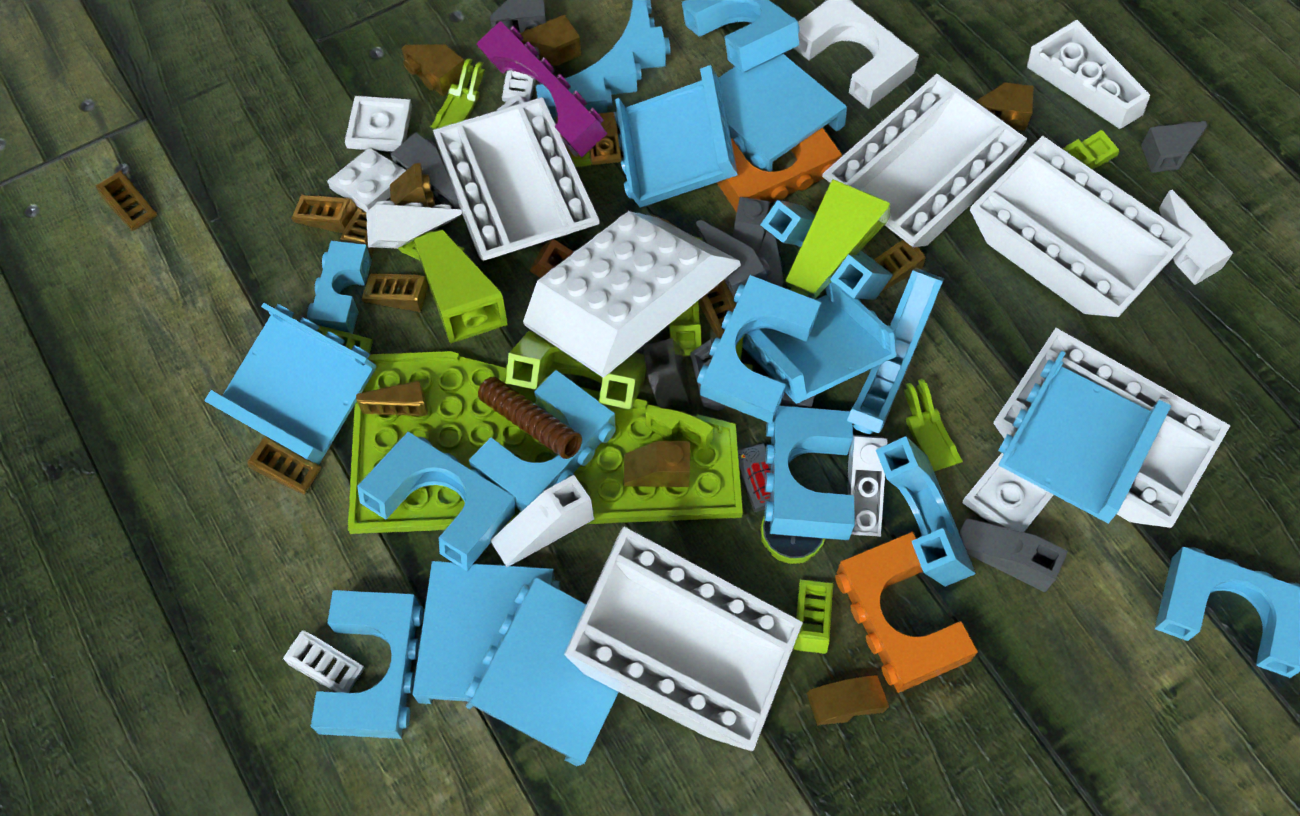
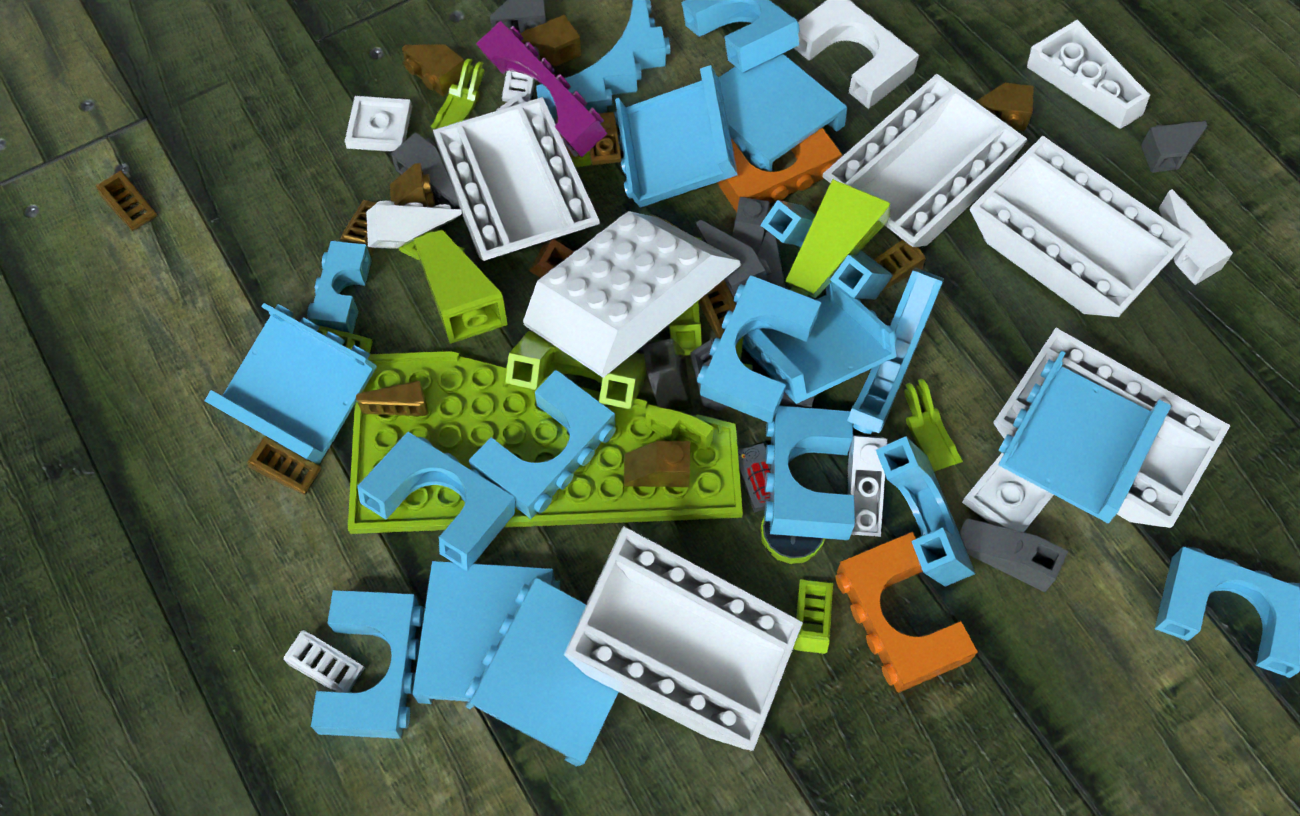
pearl gold slope [291,195,358,233] -> none
white plate [328,147,406,212] -> none
pearl gold slope [361,274,428,312] -> none
reddish brown piece [478,377,582,459] -> none
white slope [491,475,594,567] -> none
pearl gold slope [806,675,889,725] -> none
lime slope [1063,130,1119,169] -> none

